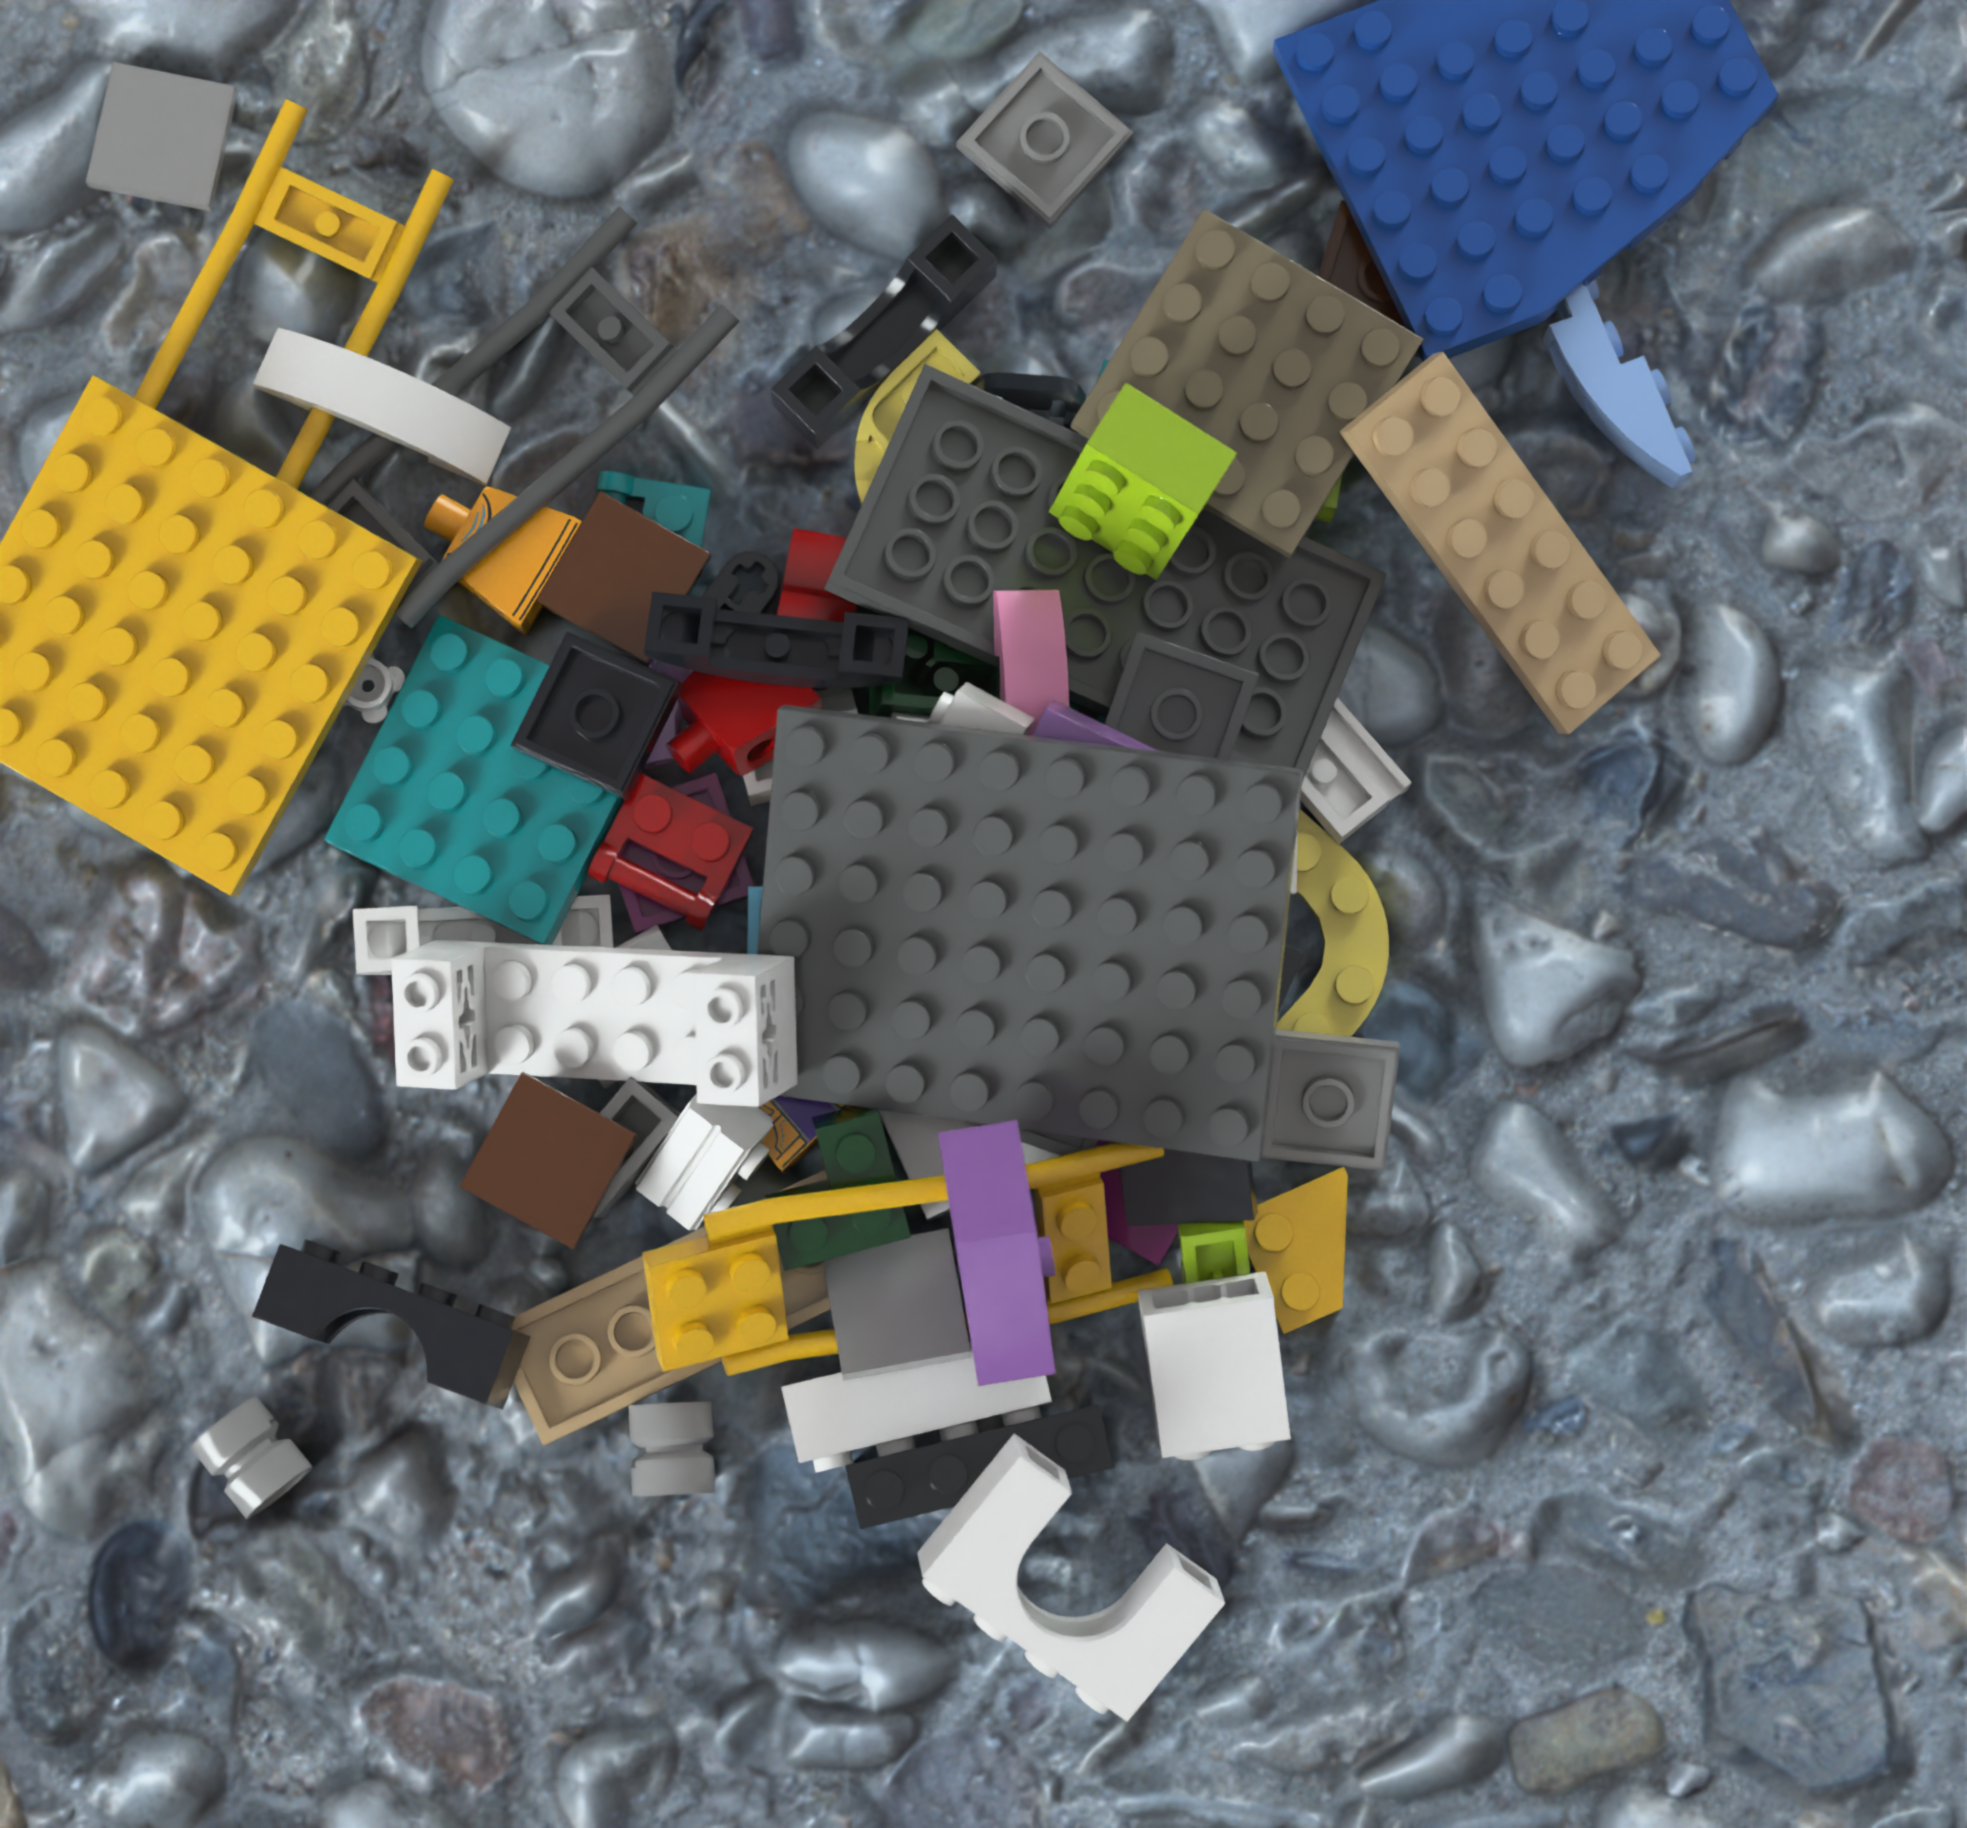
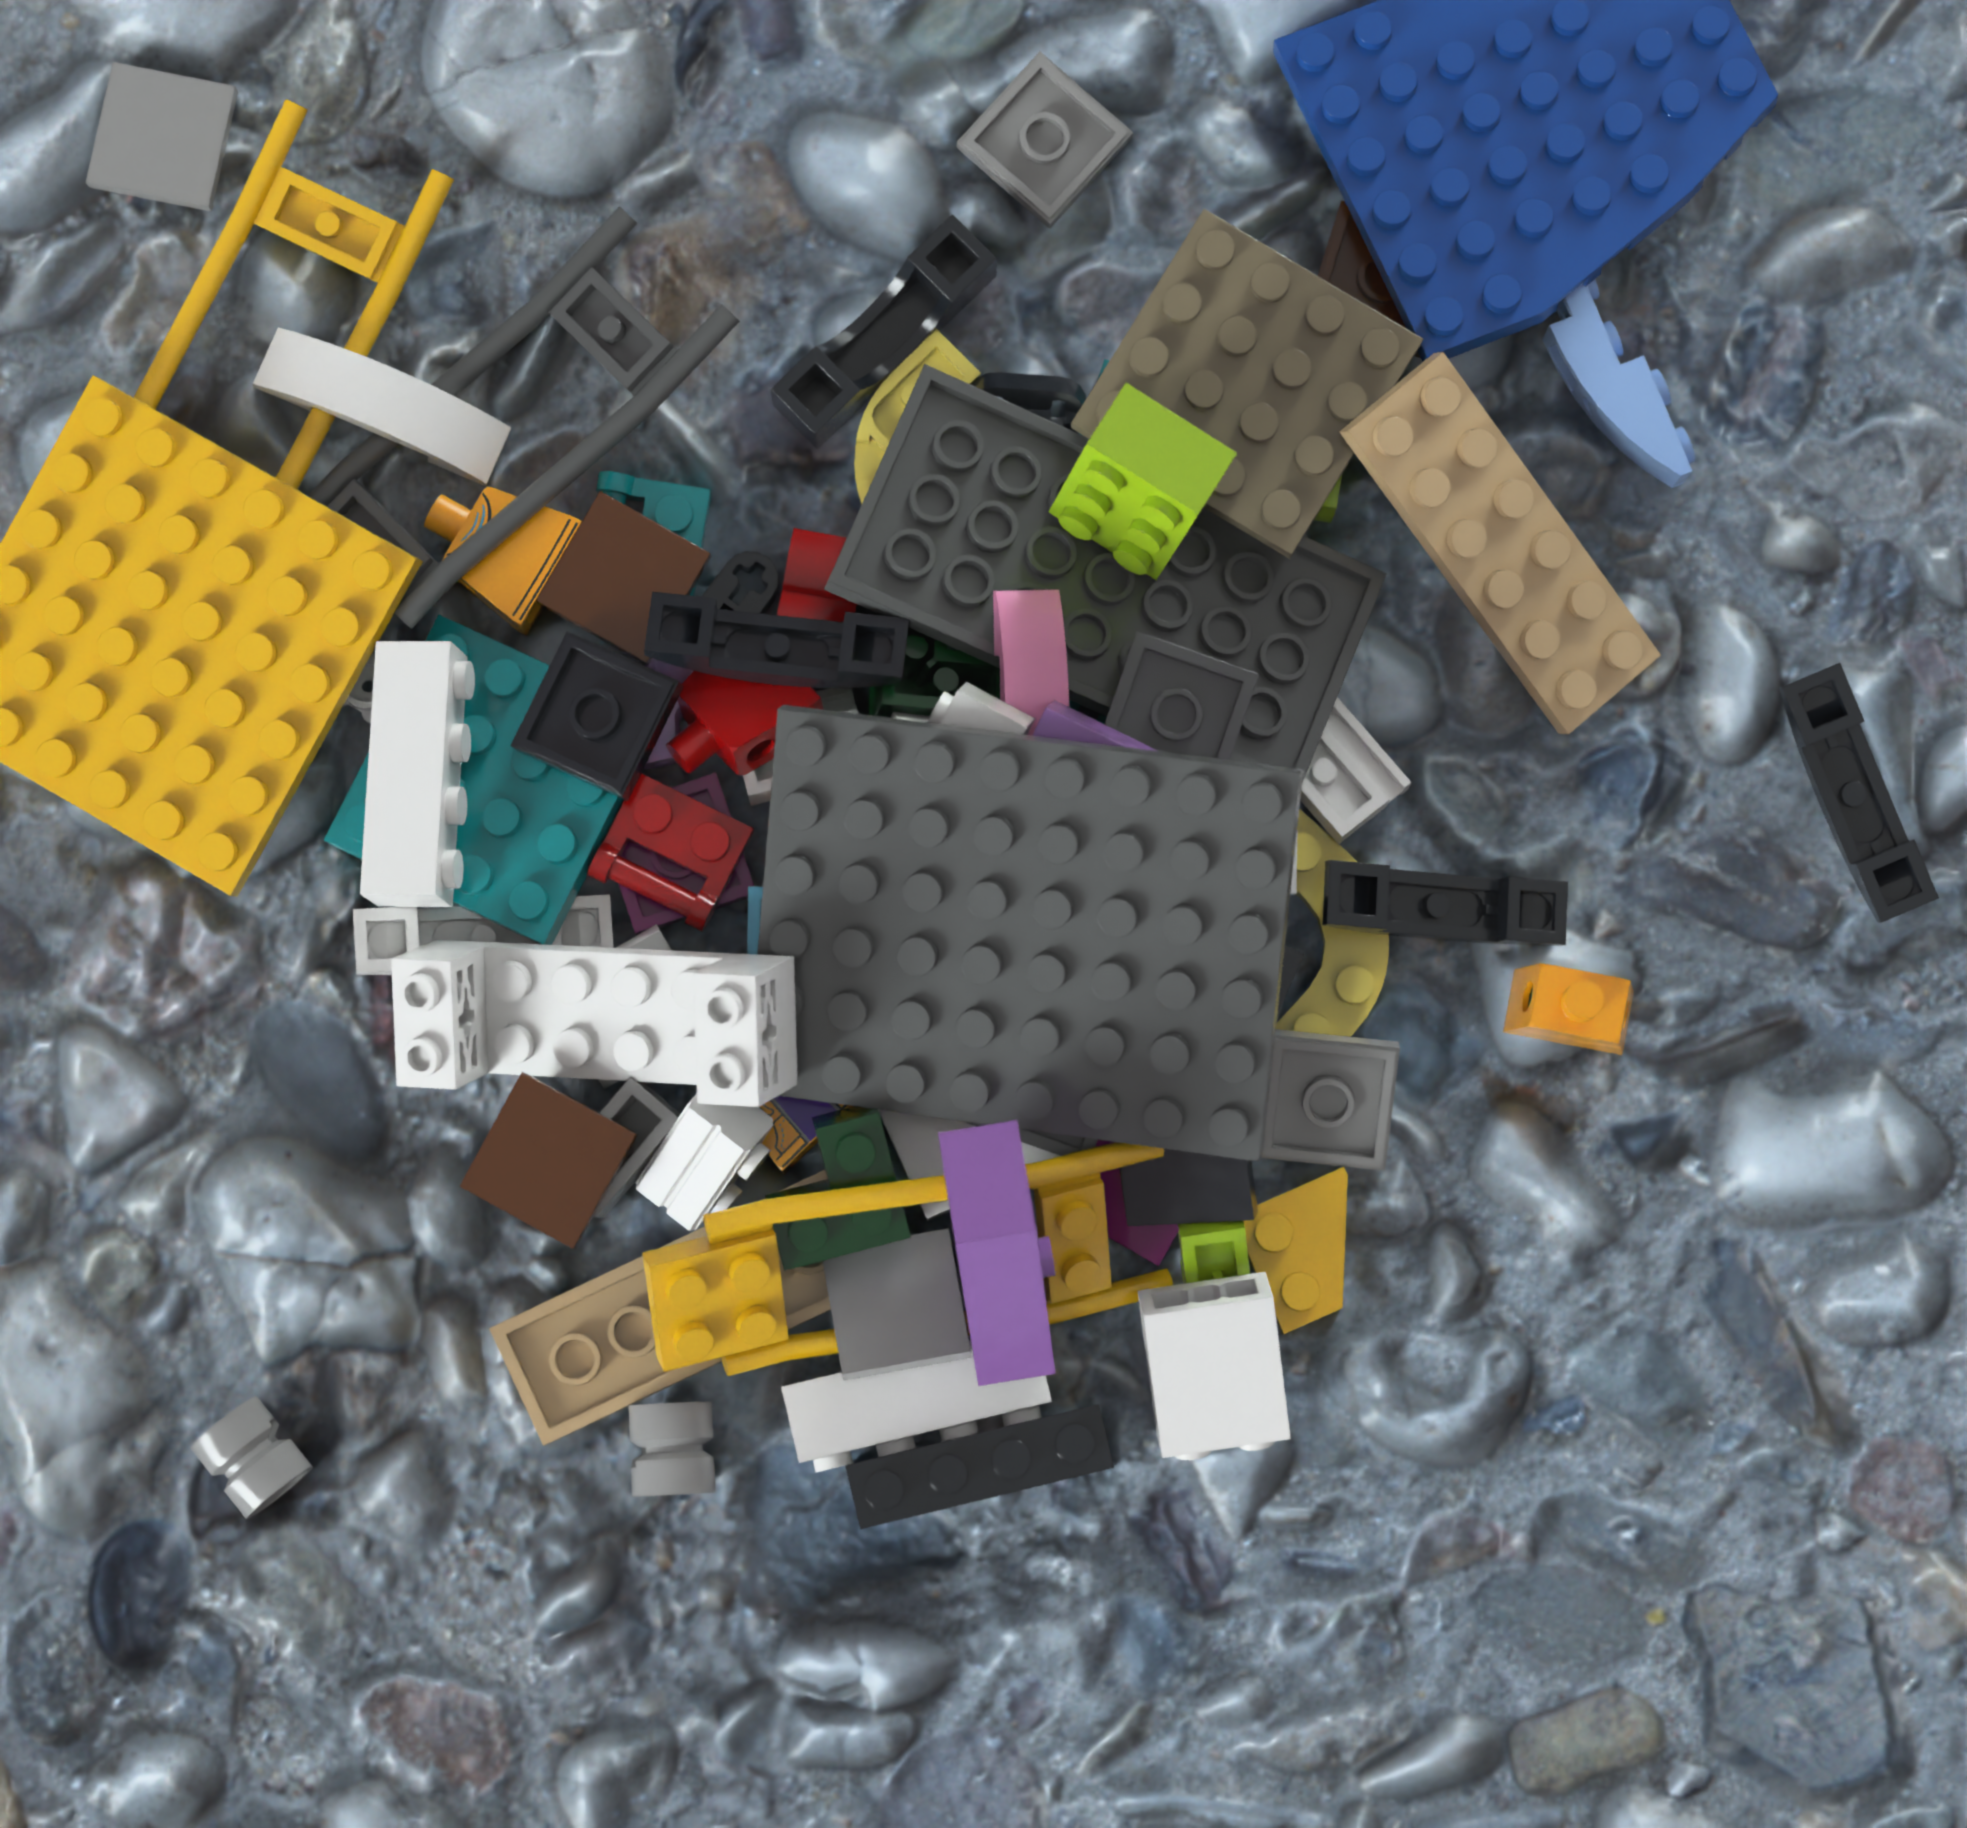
black arch [252,1239,531,1409] -> none
white arch [917,1434,1225,1722] -> none
none -> white brick [360,641,475,907]
none -> black slope [1322,860,1568,946]
none -> light orange torso [1503,963,1634,1055]
none -> black slope [1779,663,1939,923]

